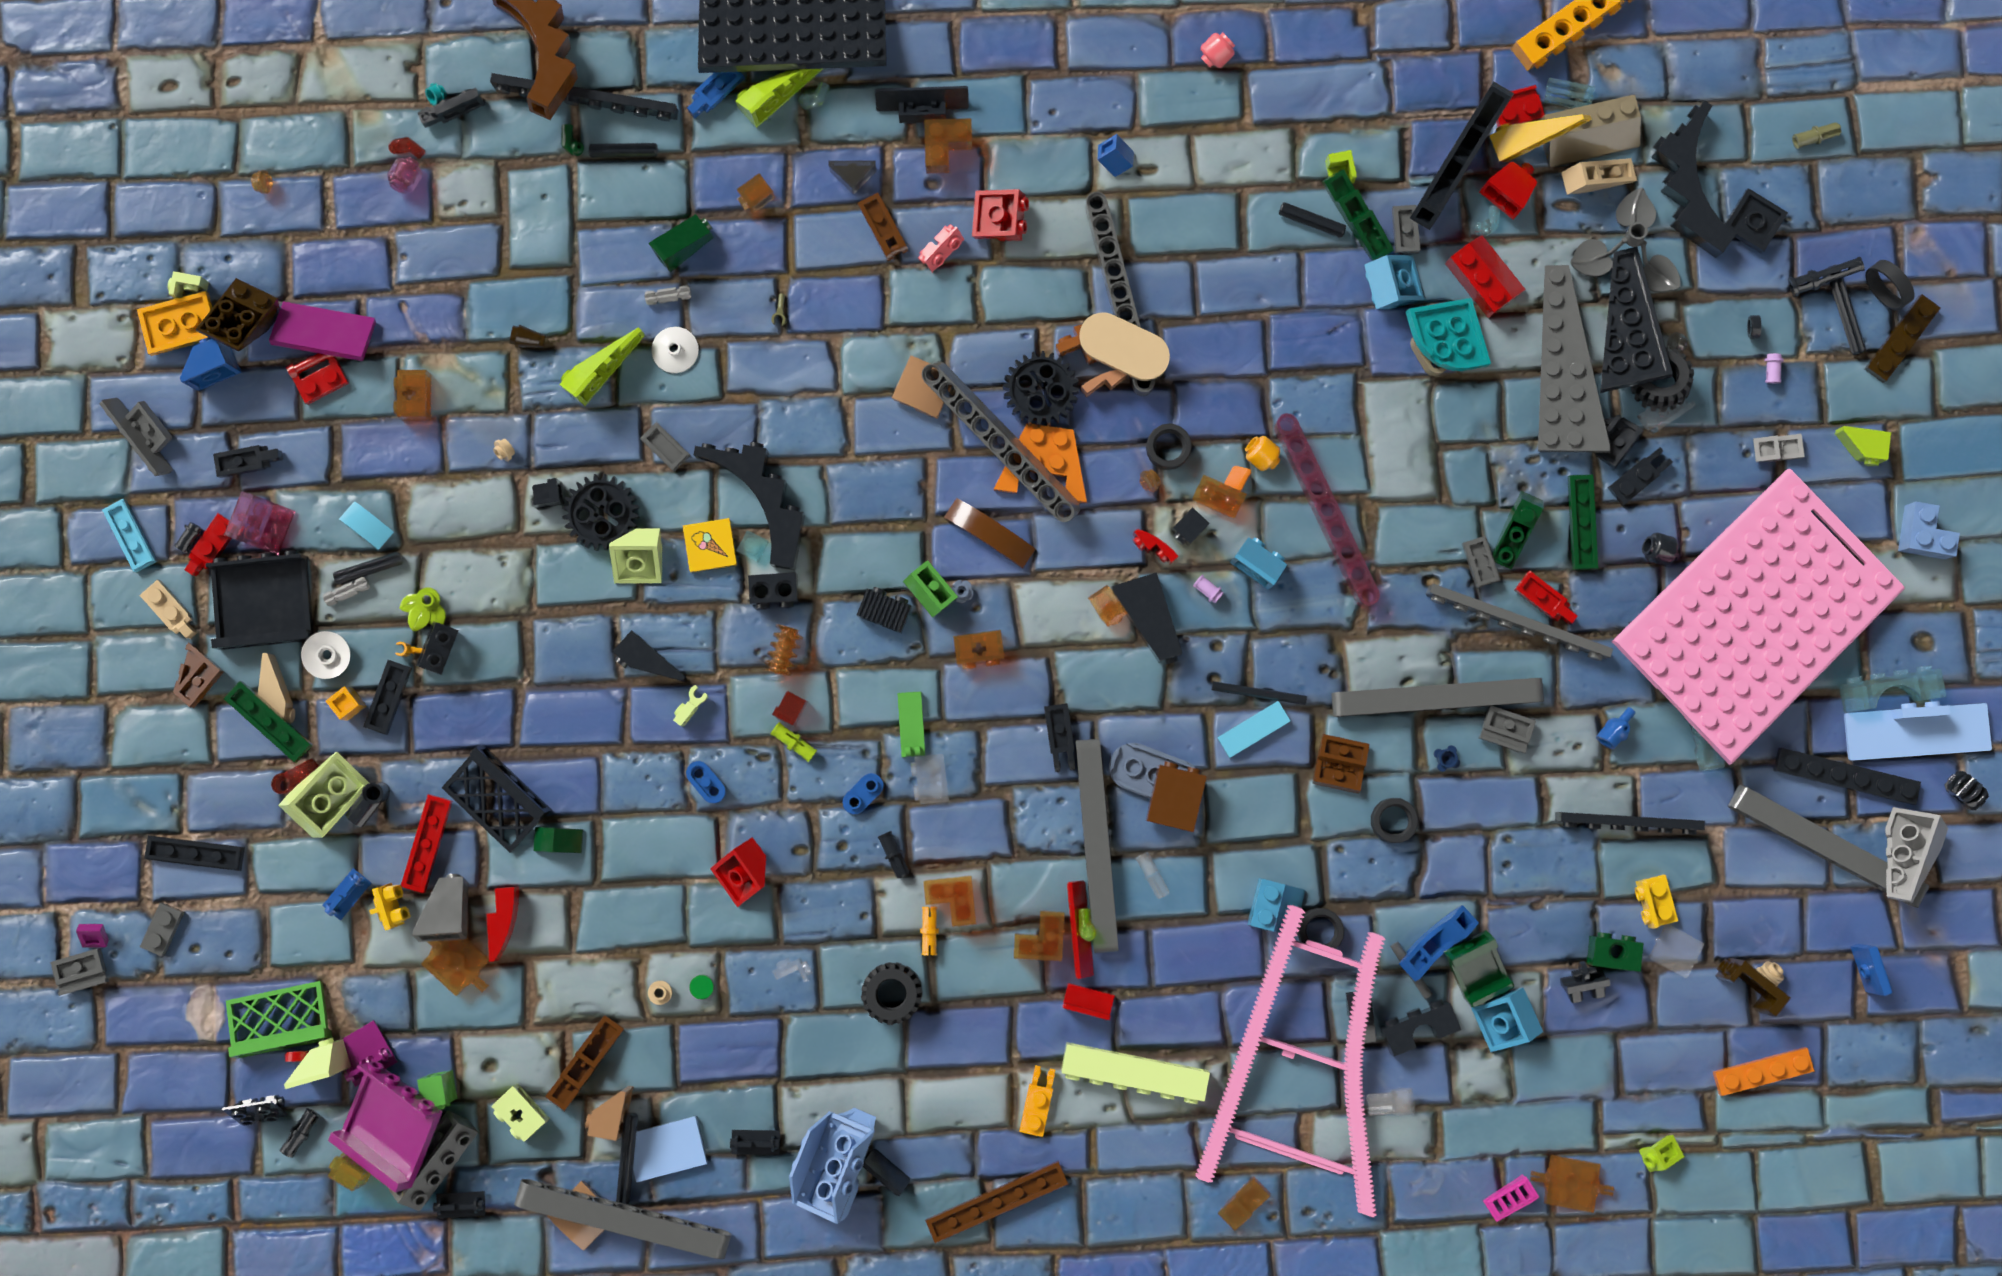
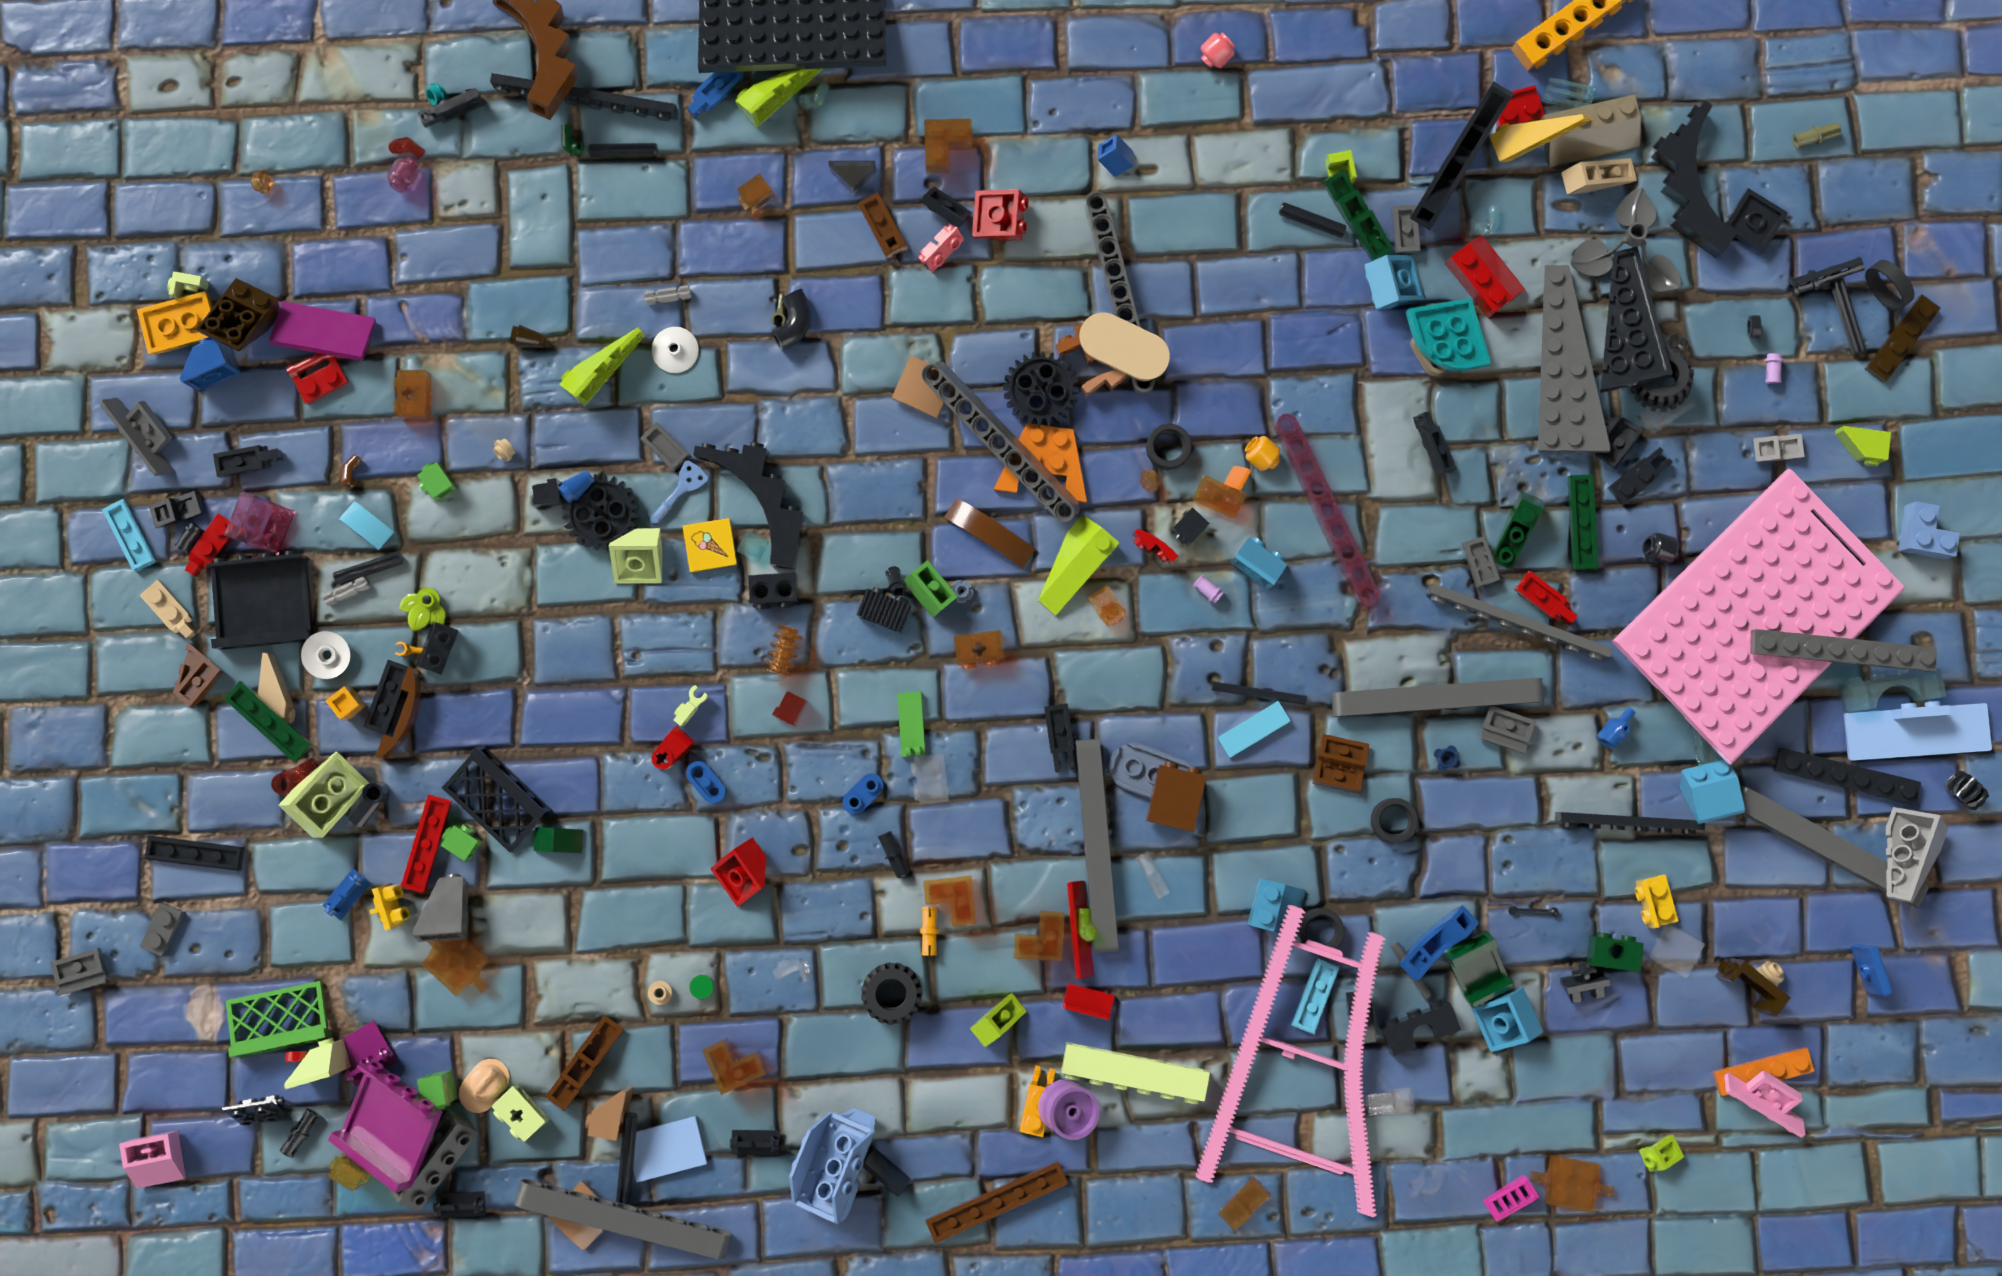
magenta plate [76,924,109,948] -> none
red slope [486,887,519,962] -> none
black slope [612,630,688,682] -> none
dark green slope [648,214,713,273] -> none
lime pin [770,722,817,762] -> none
black bracket [875,86,969,125] -> none
black slope [1110,572,1183,665] -> none
red torso [1479,162,1537,220] -> none
none -> bright pink slope [119,1130,186,1188]
none -> black slope [149,491,206,528]
none -> reddish brown arm [339,454,363,490]
none -> reddish brown slope [375,666,421,759]
none -> bright green brick [417,462,458,502]
none -> bright green brick [440,824,483,861]
none -> light nougat piece [459,1059,510,1113]
none -> blue cone [558,470,595,503]
none -> medium blue piece [650,461,709,525]
none -> red piece [651,725,695,770]
none -> clear orange brick [702,1037,769,1095]
none -> black cylinder [772,289,812,351]
none -> black pin [885,566,907,597]
none -> black plate [921,186,972,228]
none -> lime slope [970,993,1027,1047]
none -> lime wedge [1038,515,1119,616]
none -> medium lavender wheel [1038,1080,1100,1140]
none -> medium azure tile [1291,958,1340,1034]
none -> black hinge [1413,411,1457,477]
none -> black hinge [1508,906,1559,917]
none -> dark azure slope [1679,760,1745,824]
none -> bright pink bracket [1724,1070,1806,1138]
none -> dark grey plate [1750,629,1937,672]

